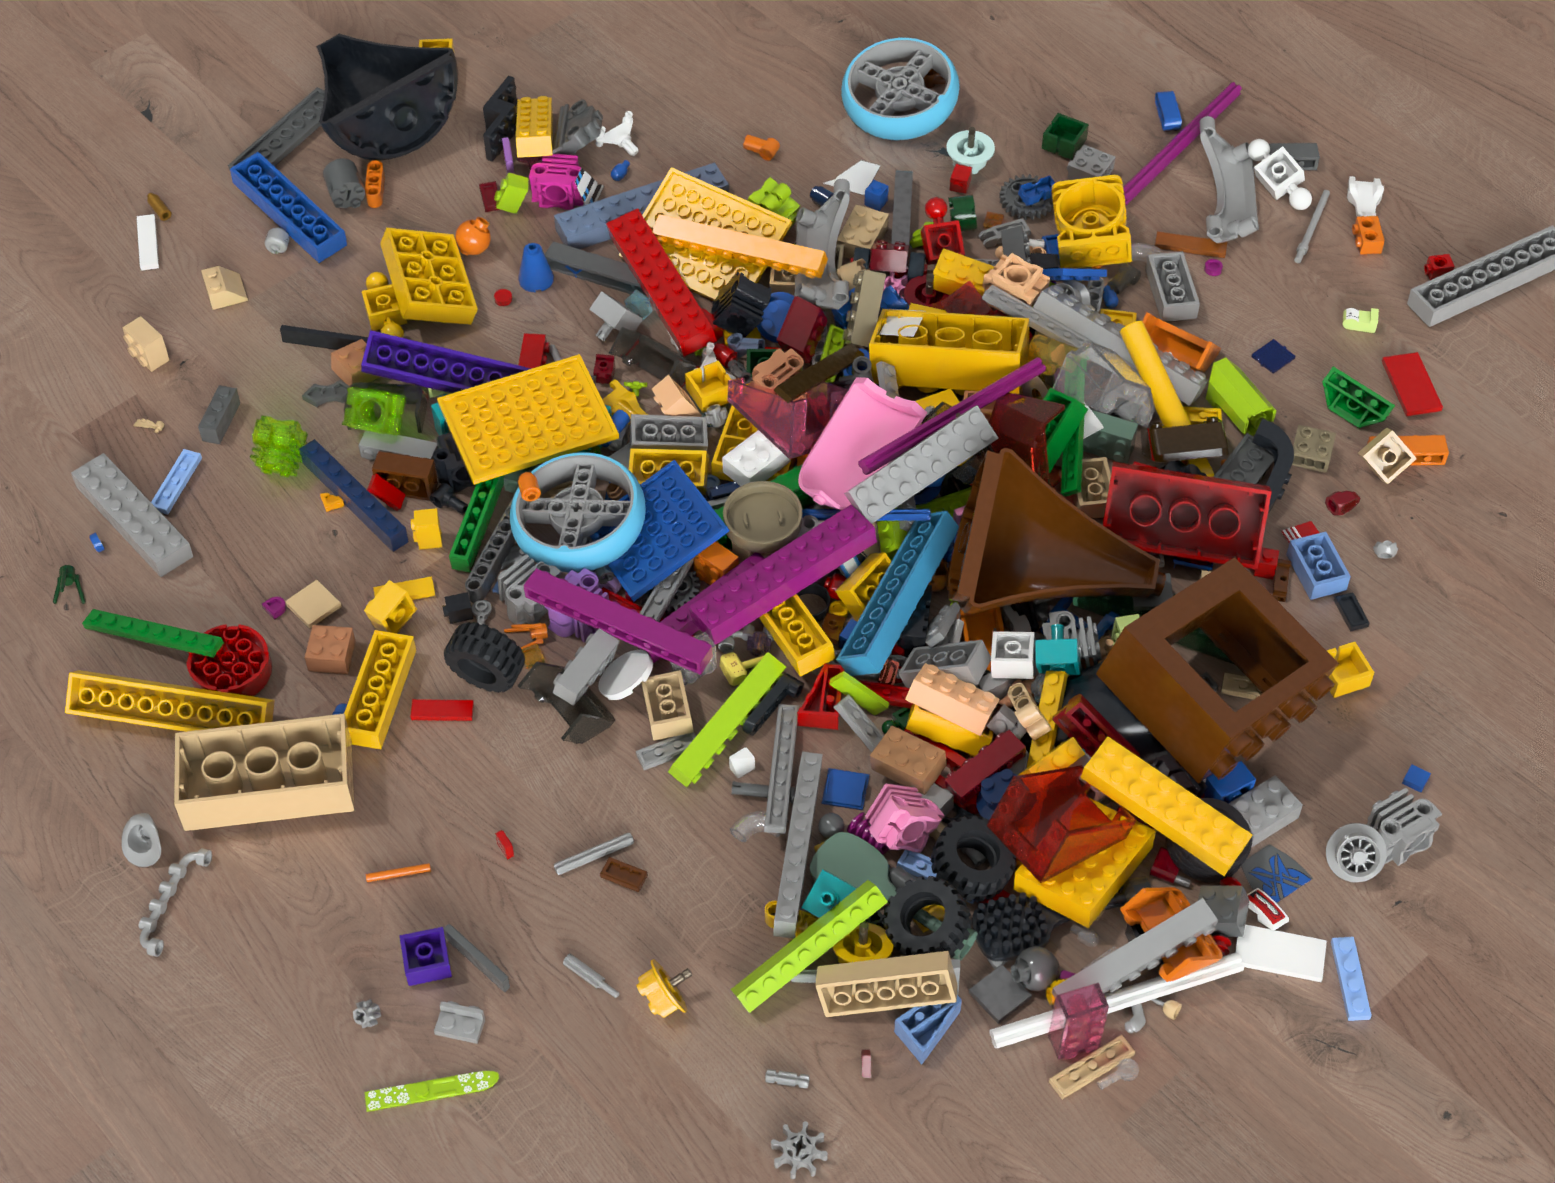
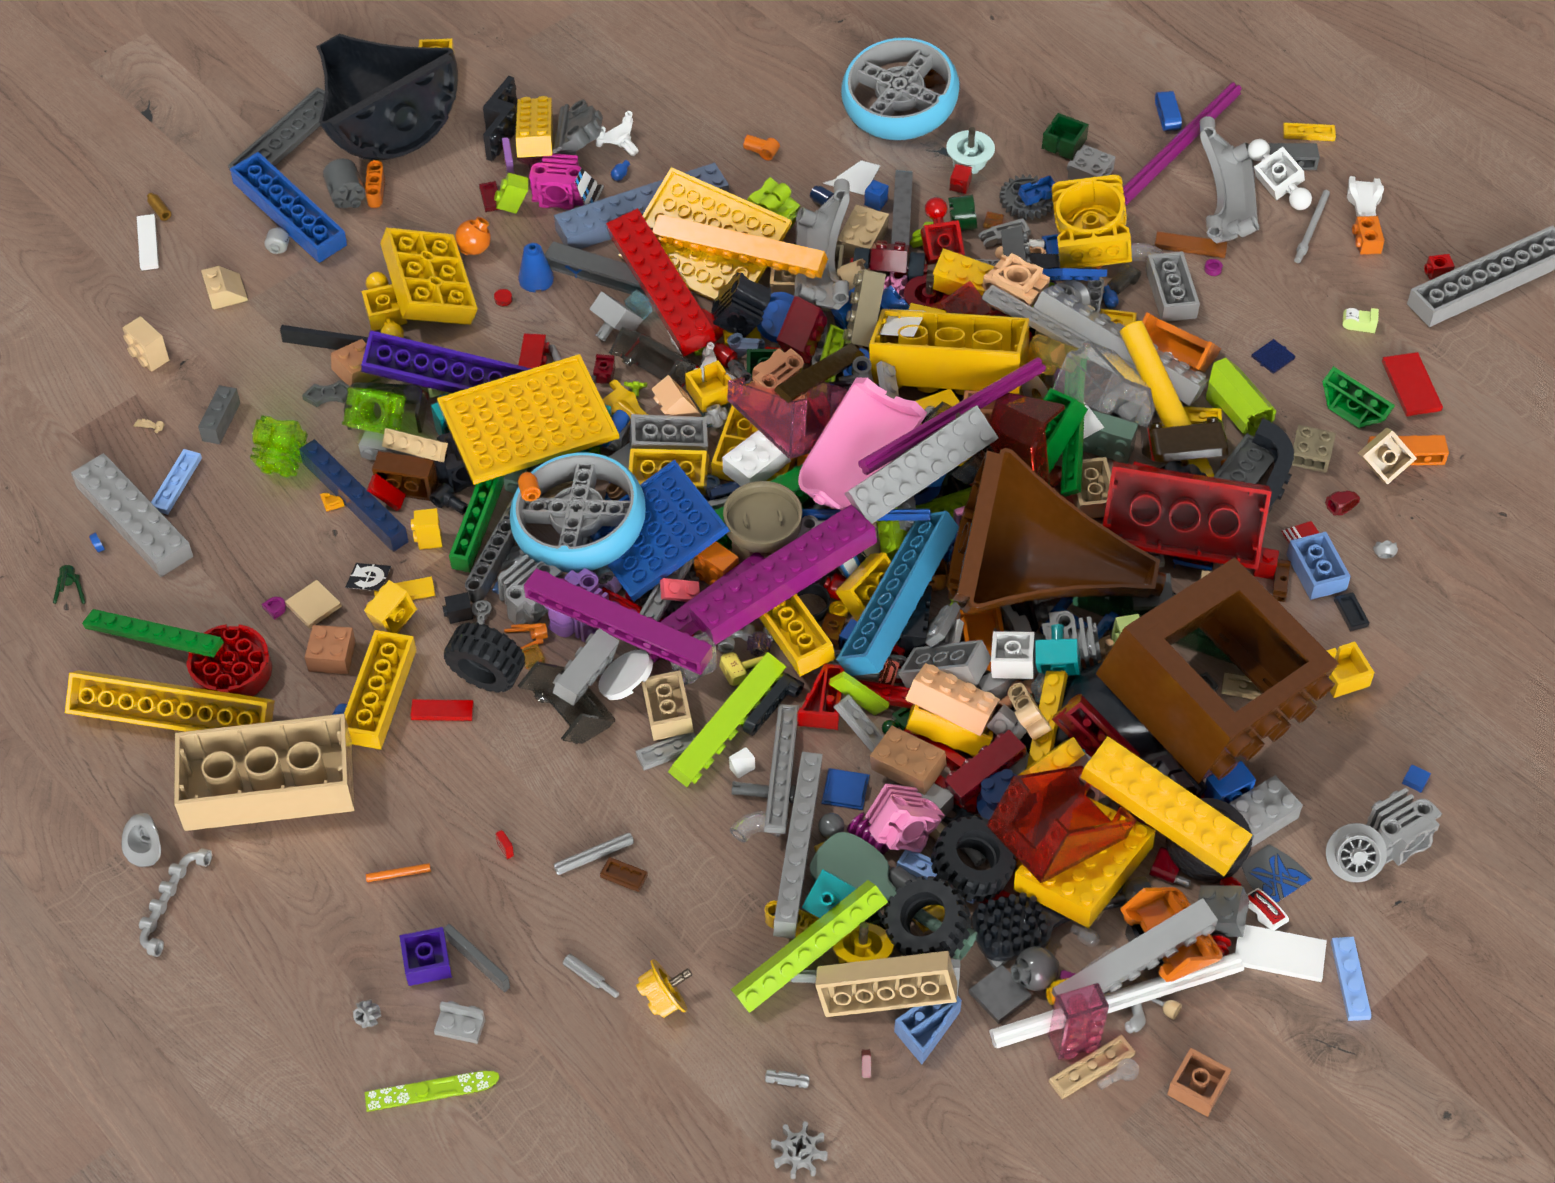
none -> sticker [345,563,391,591]
none -> tan plate [382,428,448,462]
none -> coral plate [660,578,700,602]
none -> nougat brick [1167,1048,1232,1117]
none -> yellow tile [1283,123,1336,141]

